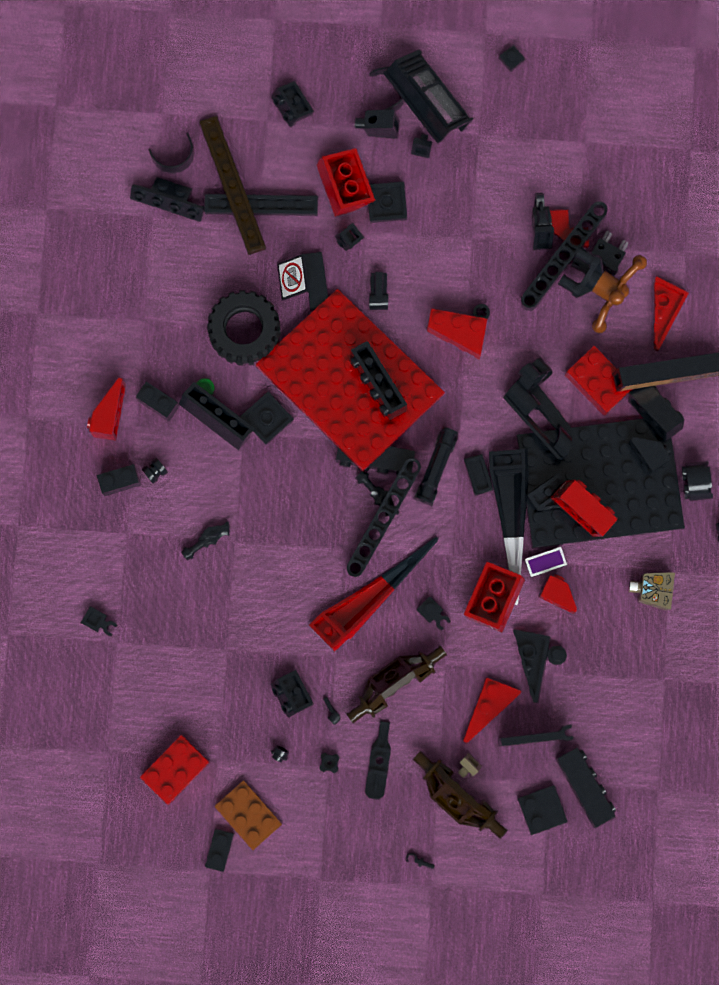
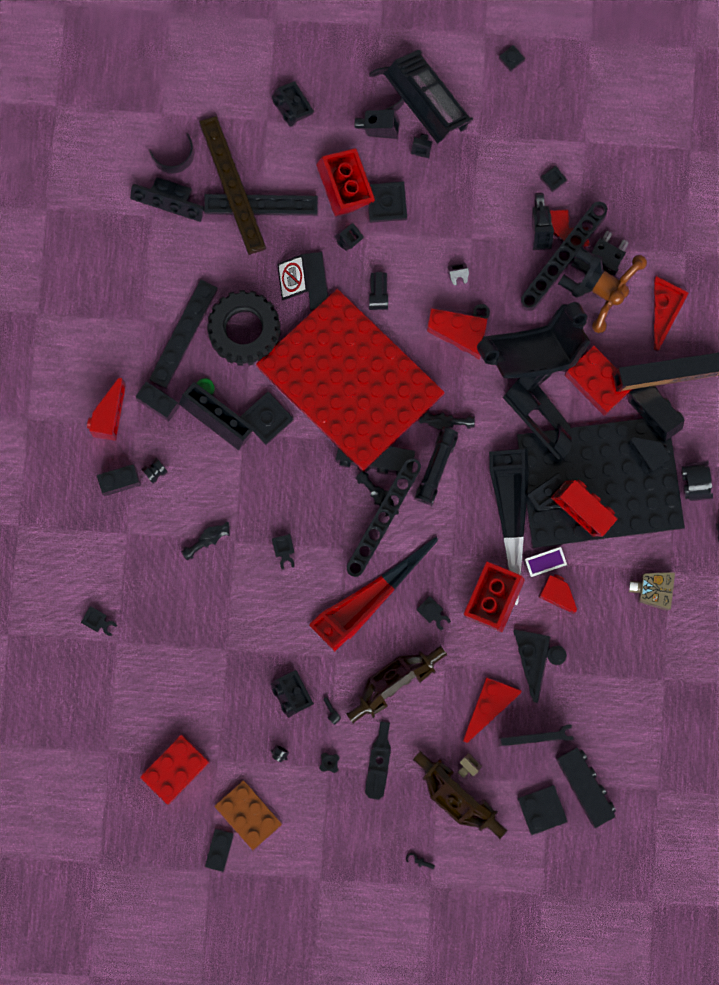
black brick [349,341,407,420] -> none
black tile [464,454,494,496] -> none
none -> black plate [149,280,218,389]
none -> black plate [272,534,295,570]
none -> black piece [419,411,475,430]
none -> tile [447,263,469,285]
none -> black panel [477,302,590,378]
none -> black tile [540,166,567,193]

